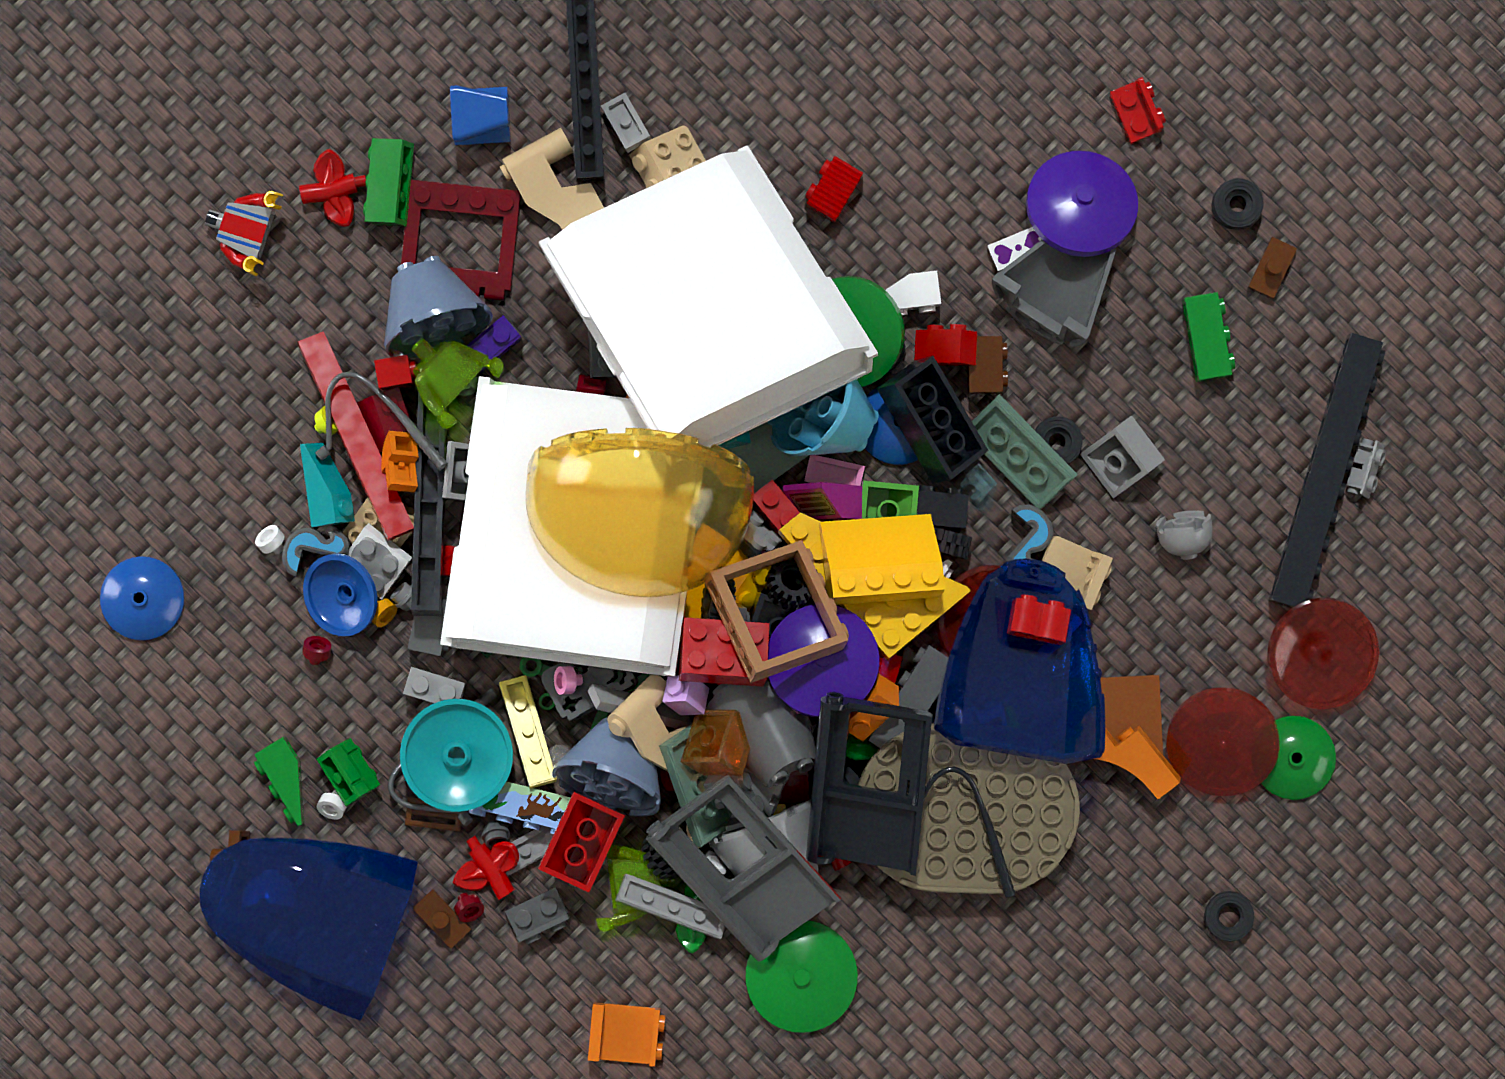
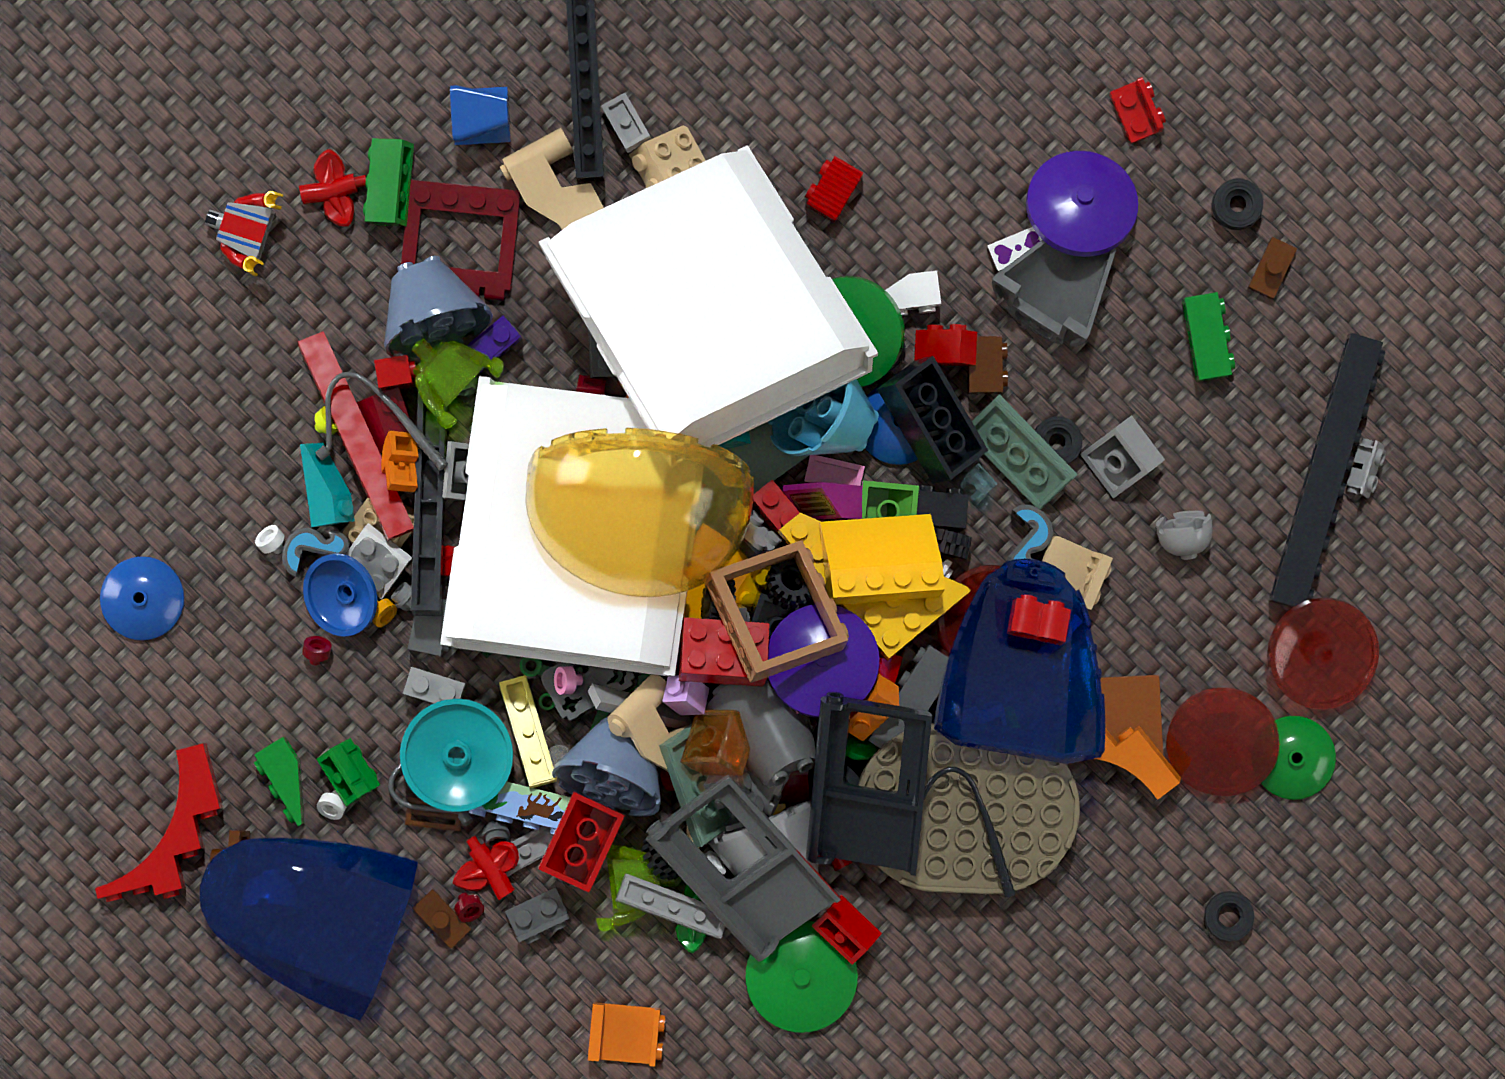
none -> red arch [95,743,223,902]
none -> red brick [812,895,882,965]

